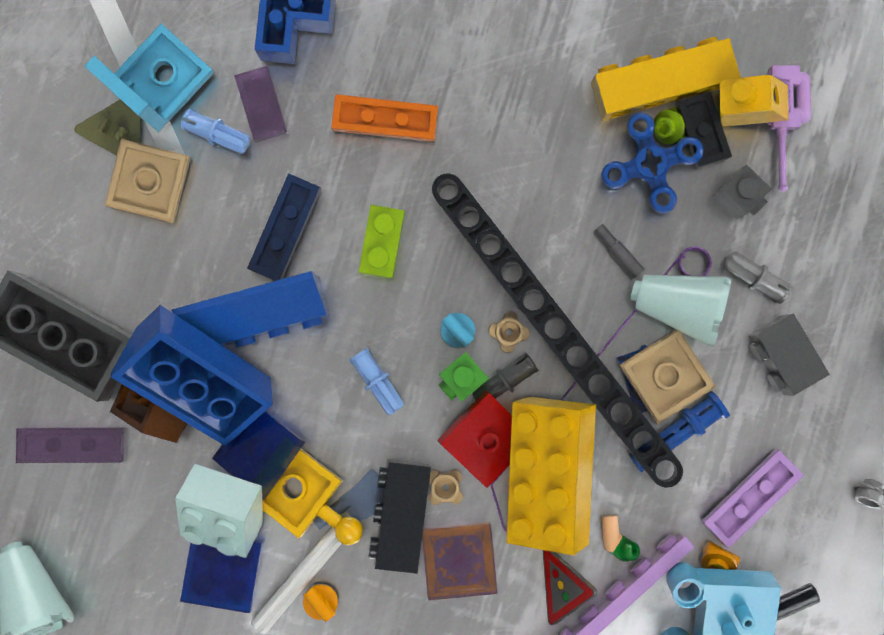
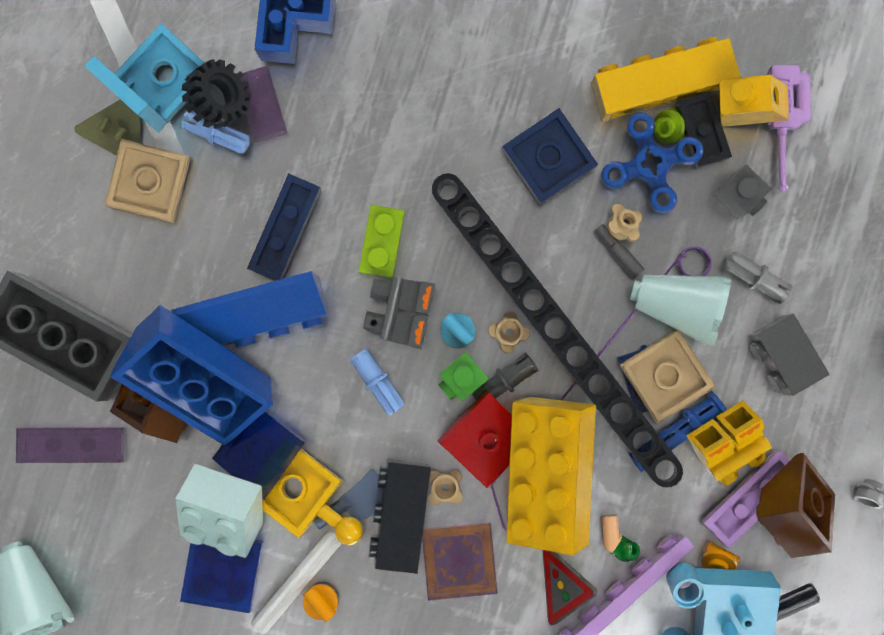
orange plate [331,94,438,142] -> none
none -> black tyre [182,59,251,129]
none -> dark grey hips [363,276,435,350]
none -> dark blue plate [501,108,598,205]
none -> tan plate [607,204,643,241]
none -> yellow hips [686,400,772,486]
none -> reddish brown slope [756,453,835,558]

